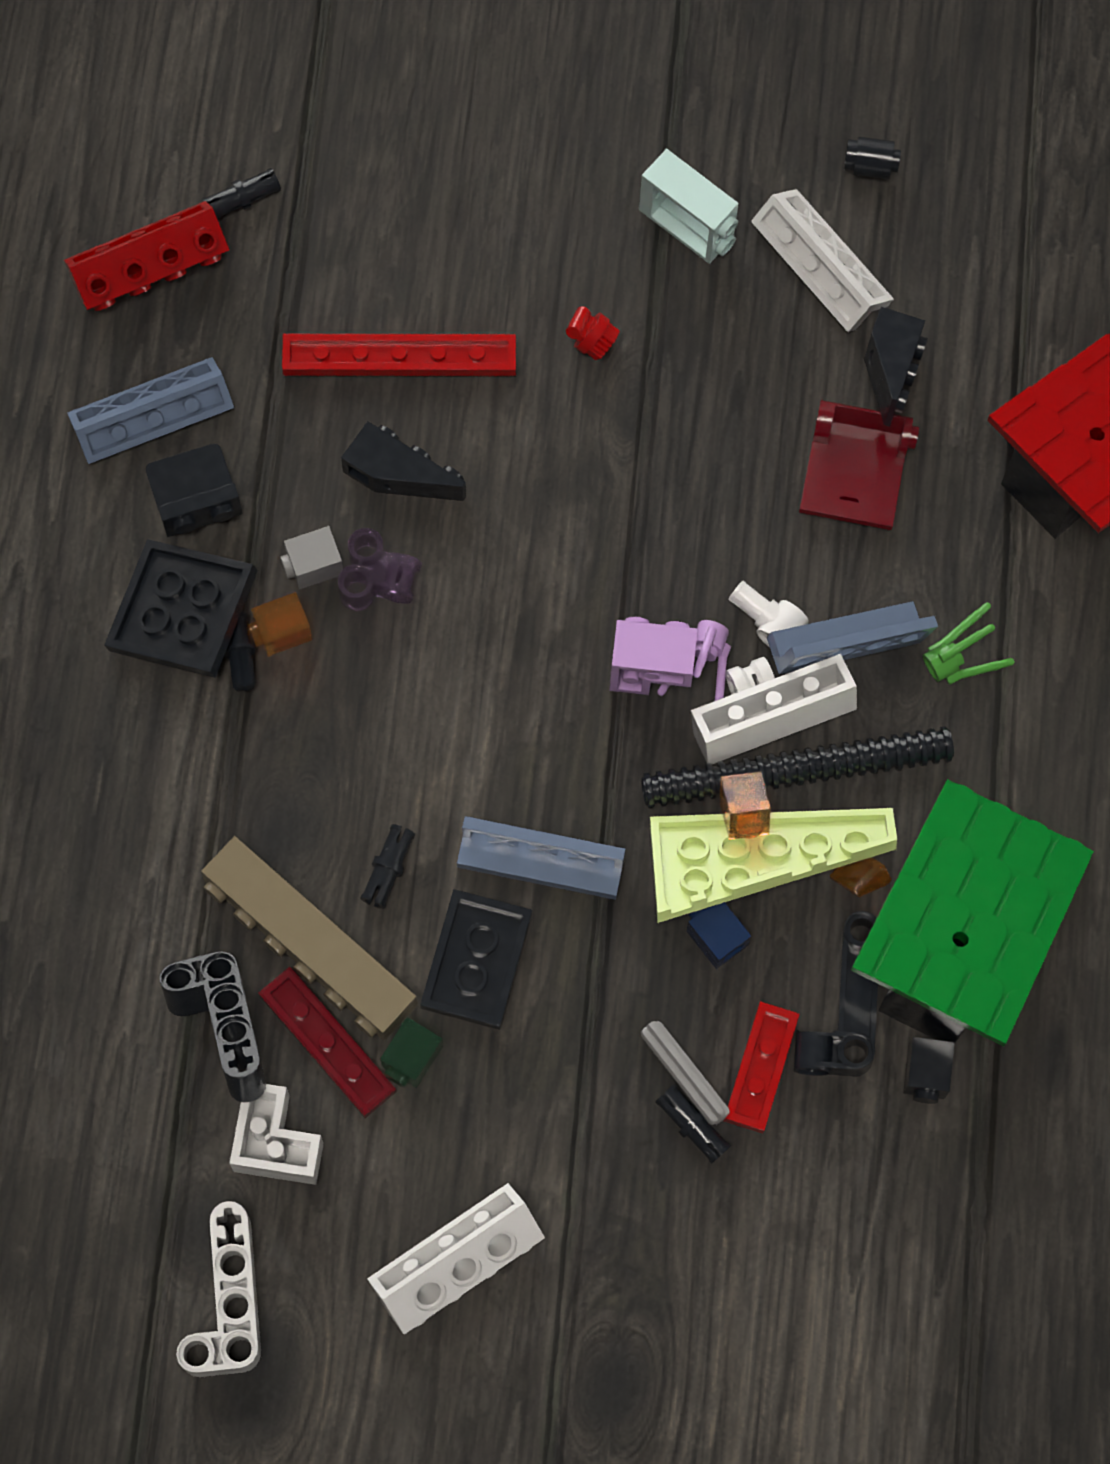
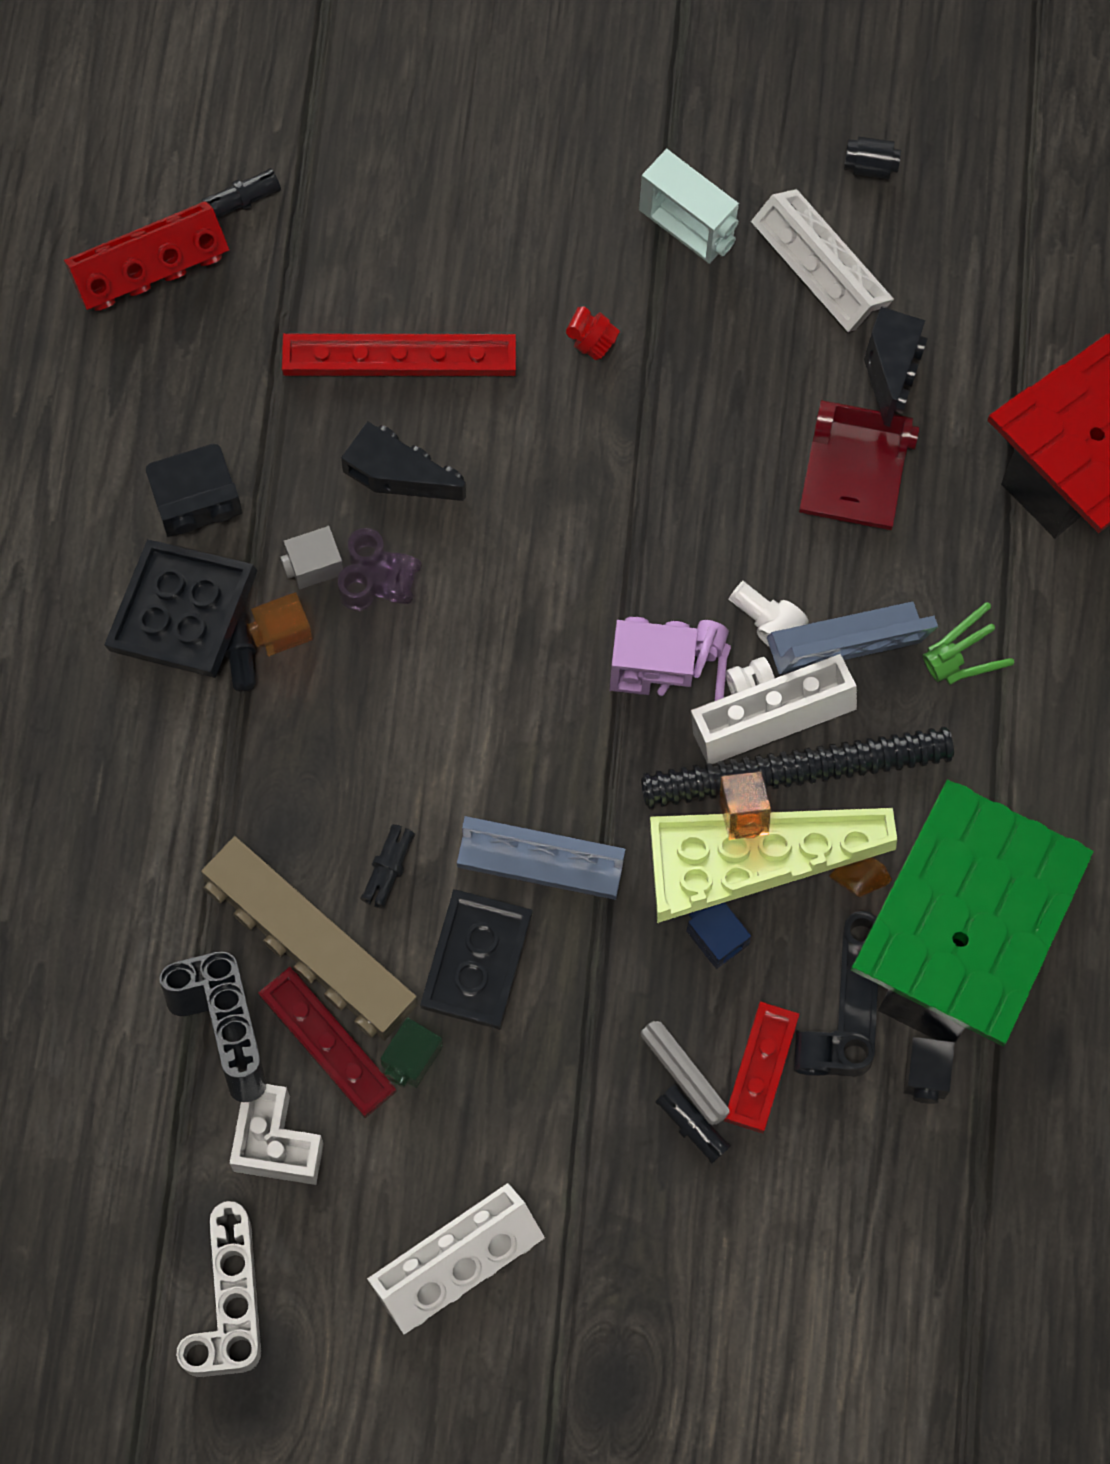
sand blue fence [67,357,234,464] -> none

